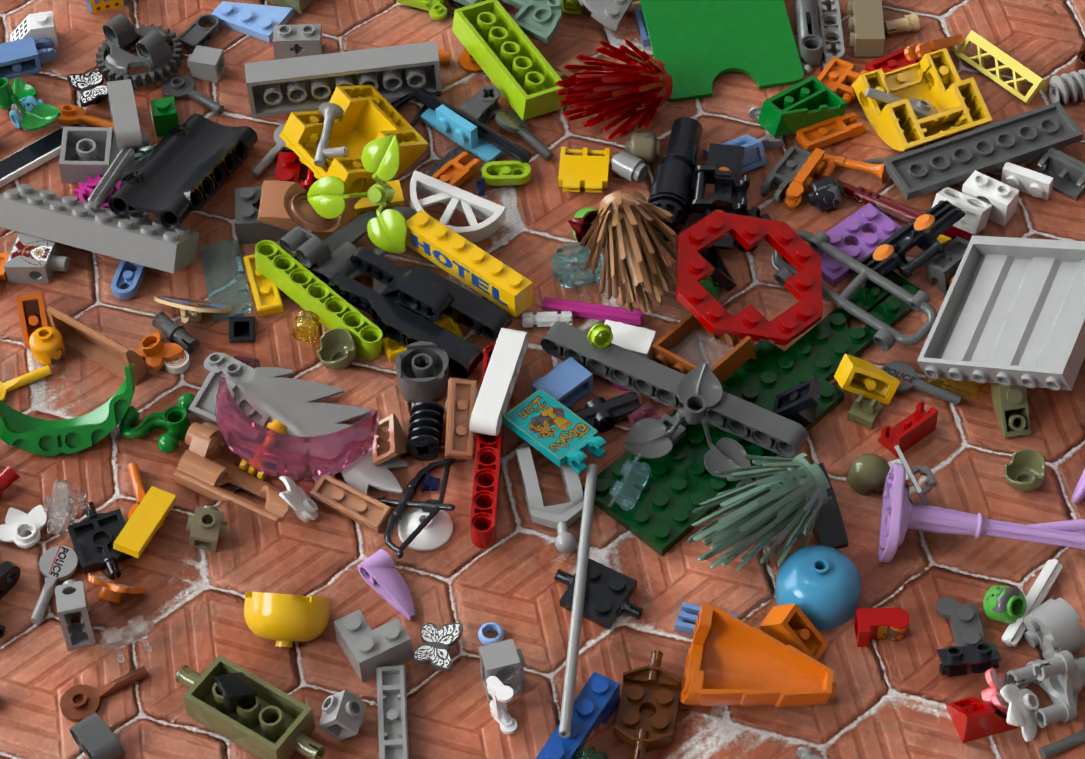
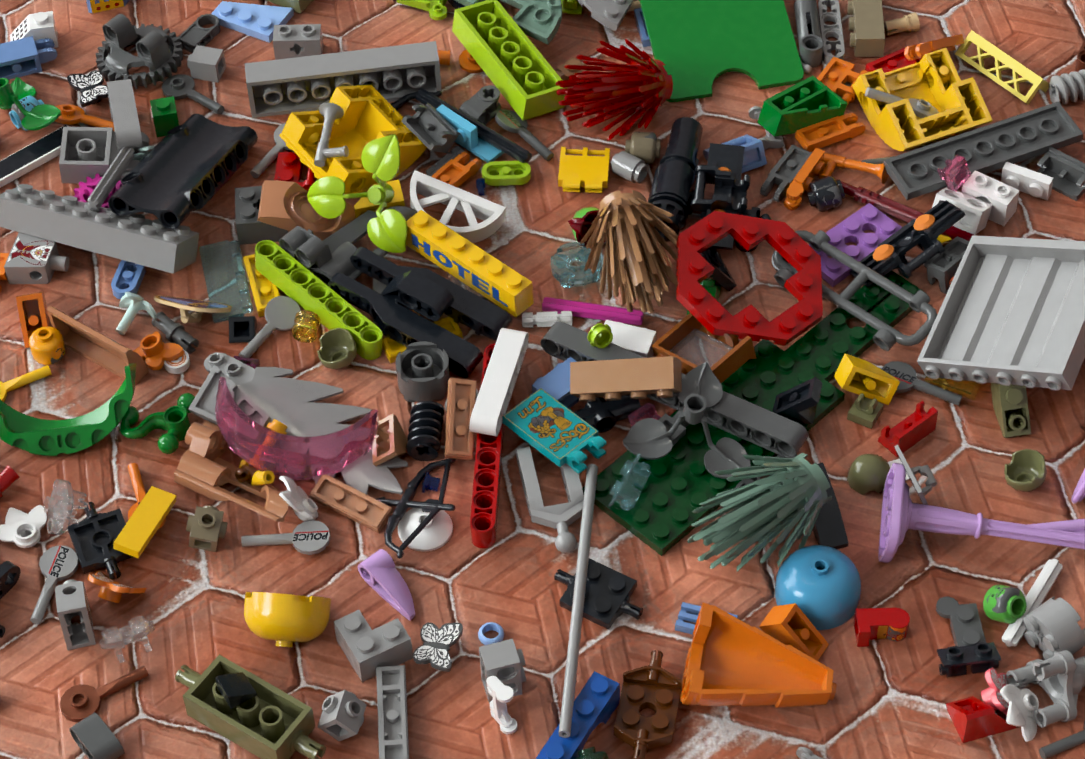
none -> light aqua plant [115,292,157,335]
none -> arm [235,465,275,486]
none -> light grey piece [239,296,301,361]
none -> light grey piece [241,520,331,555]
none -> dark grey hinge [401,103,460,153]
none -> medium nougat brick [570,356,682,402]
none -> clear pink tile [937,155,971,192]

